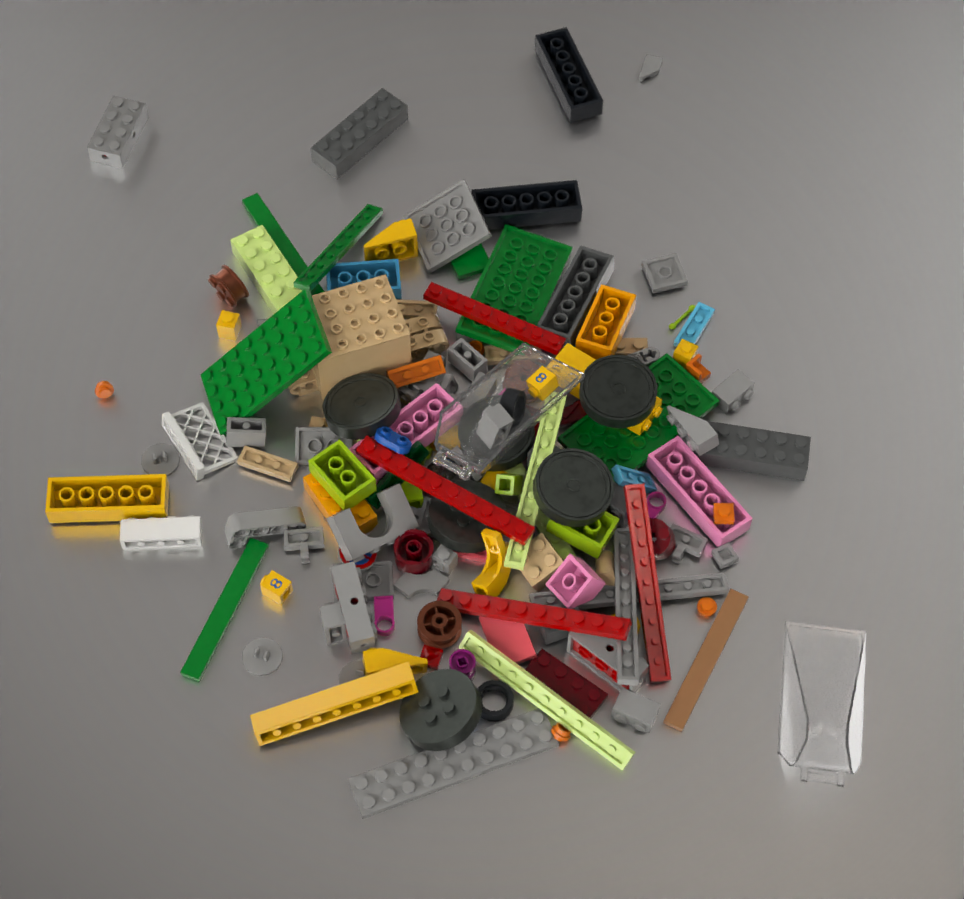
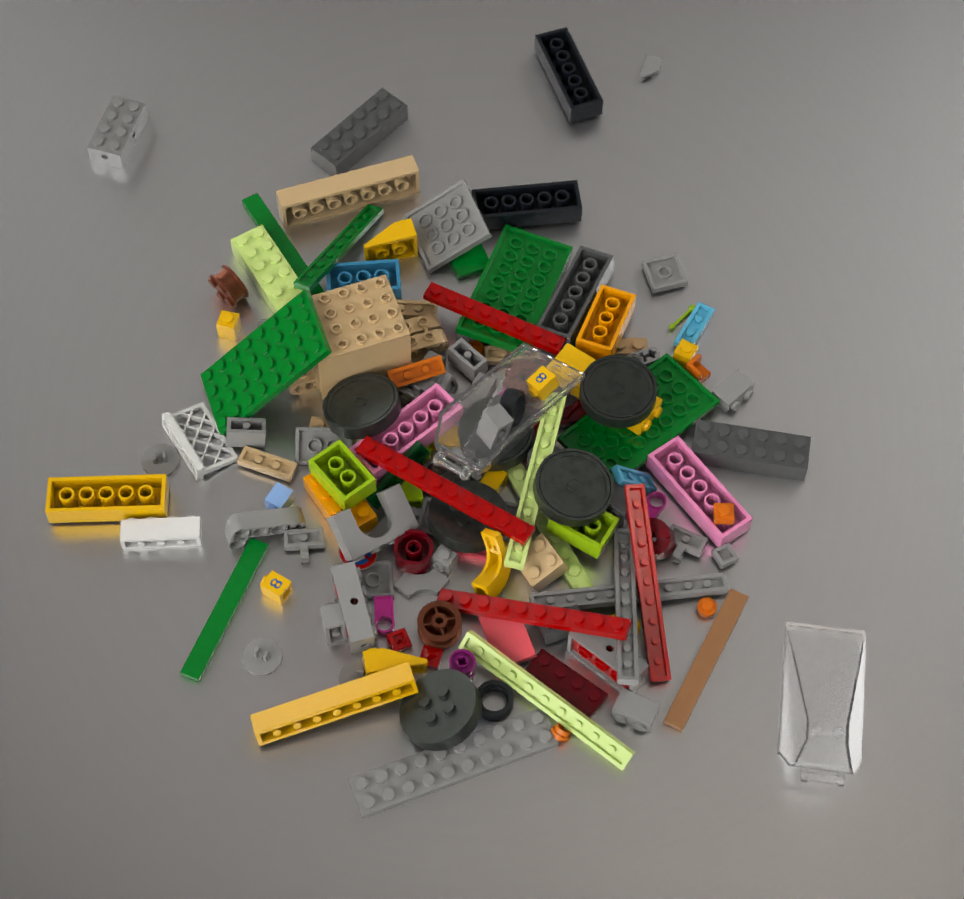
orange plate [95,381,114,399] -> none
blue plate [374,427,412,454] -> none
lime brick [495,473,523,496] -> none
bright pink slope [545,554,606,609] -> none
tan brick [595,550,615,586] -> none
light grey slope [667,406,719,456] -> none
none -> light blue brick [264,482,295,510]
none -> tan brick [276,155,420,229]
none -> red tile [385,628,413,652]

